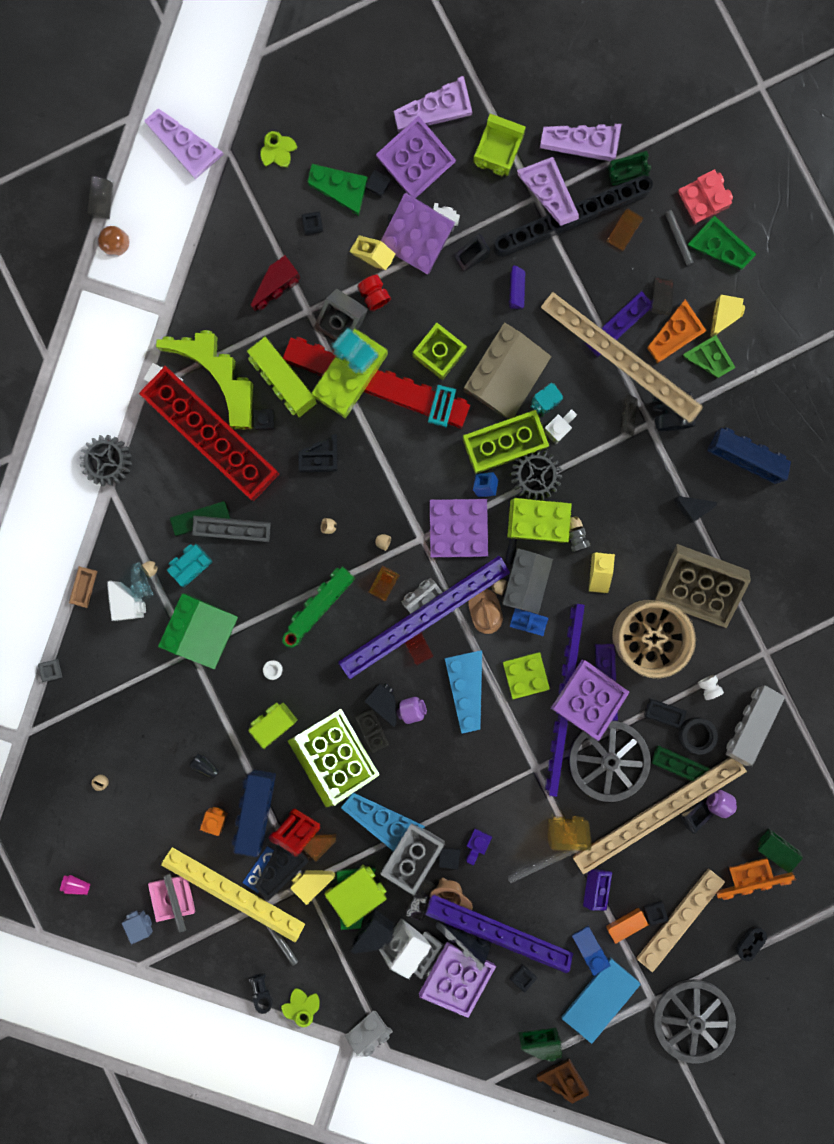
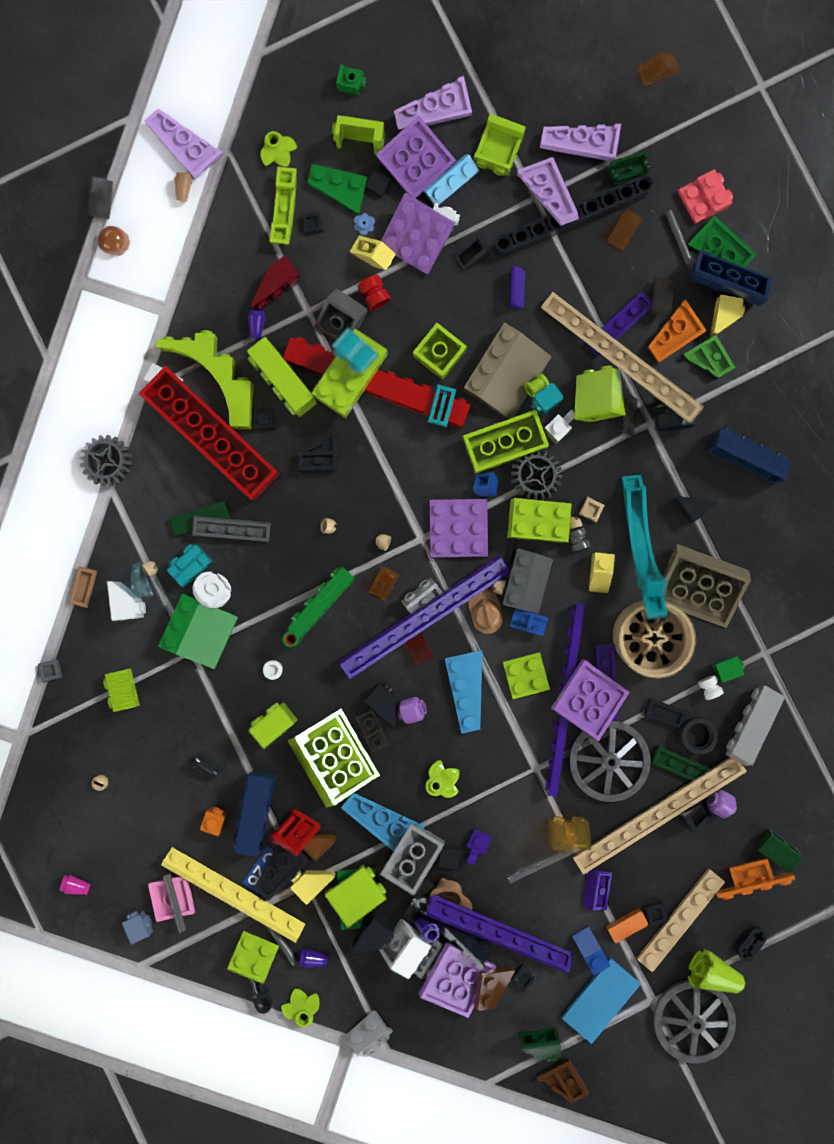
none -> lime brick [103,668,140,712]
none -> medium nougat cone [174,172,193,202]
none -> white tile [193,572,231,608]
none -> lime plate [227,931,279,984]
none -> dark purple cone [247,310,266,339]
none -> lime slope [270,167,297,245]
none -> dark purple cone [298,949,327,969]
none -> lime panel [332,115,385,154]
none -> green brick [336,64,366,95]
none -> medium blue plant [354,213,375,235]
none -> dark purple cone [415,917,439,943]
none -> medium azure plate [424,154,479,206]
none -> lime plate [425,760,459,798]
none -> reddish brown wing [474,966,515,1011]
none -> lime bush [524,373,549,398]
none -> lime slope [574,365,626,422]
none -> tan tile [578,497,605,523]
none -> teal slope [622,475,668,619]
none -> clear orange slope [638,52,681,86]
none -> dark blue slope [688,250,772,306]
none -> lime cone [688,949,745,994]
none -> green brick [712,656,745,683]

